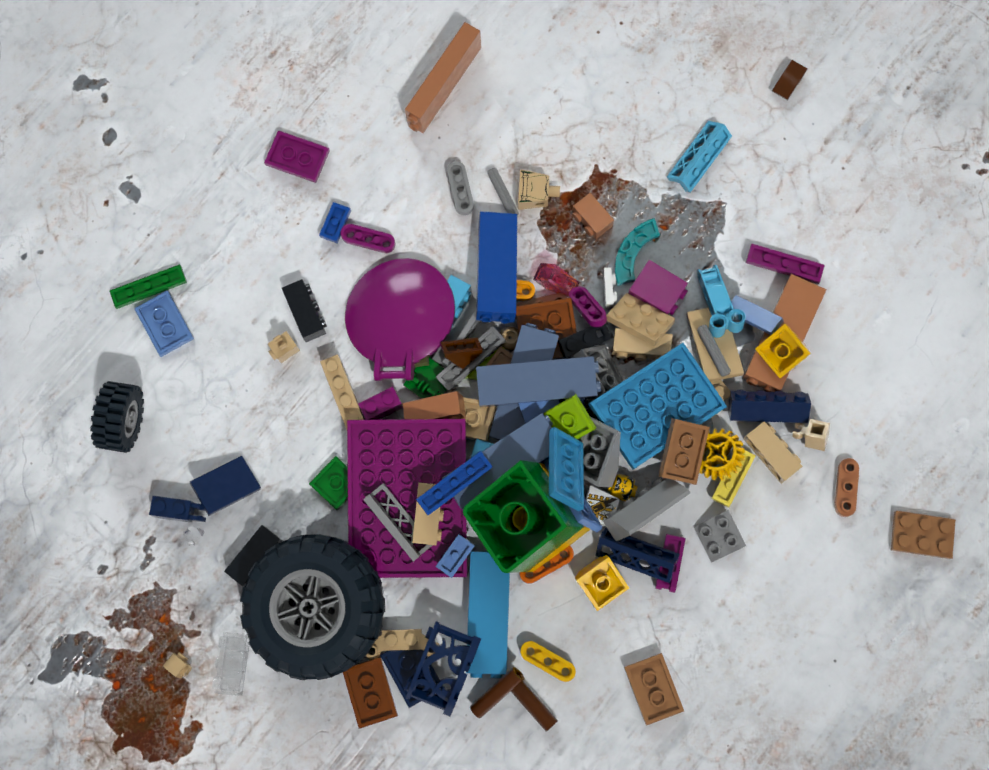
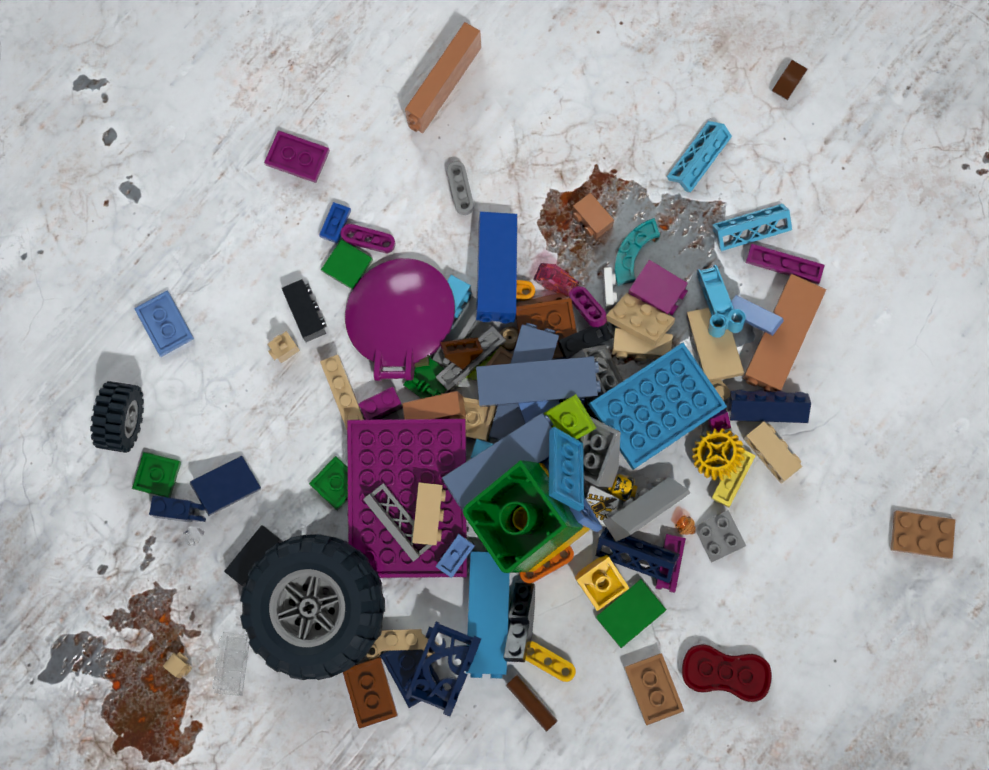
green tile [110,264,187,309] -> none
blue plate [416,451,493,516] -> none
reddish brown piece [470,667,524,718] -> none
light grey axle [488,168,519,216] -> none
tan torso [518,170,560,210] -> none
medium nougat plate [659,418,710,485] -> none
light grey axle [697,325,731,377] -> none
yellow slope [755,324,811,379] -> none
tan brick [792,419,830,451] -> none
nougat plate [835,458,859,517] -> none
none -> green tile [132,452,181,498]
none -> green tile [321,239,373,290]
none -> black slope [503,583,535,662]
none -> green tile [595,579,667,648]
none -> clear orange plate [675,515,696,535]
none -> dark red plate [682,644,772,702]
none -> magenta plate [708,409,731,433]
none -> medium azure fence [712,204,792,251]

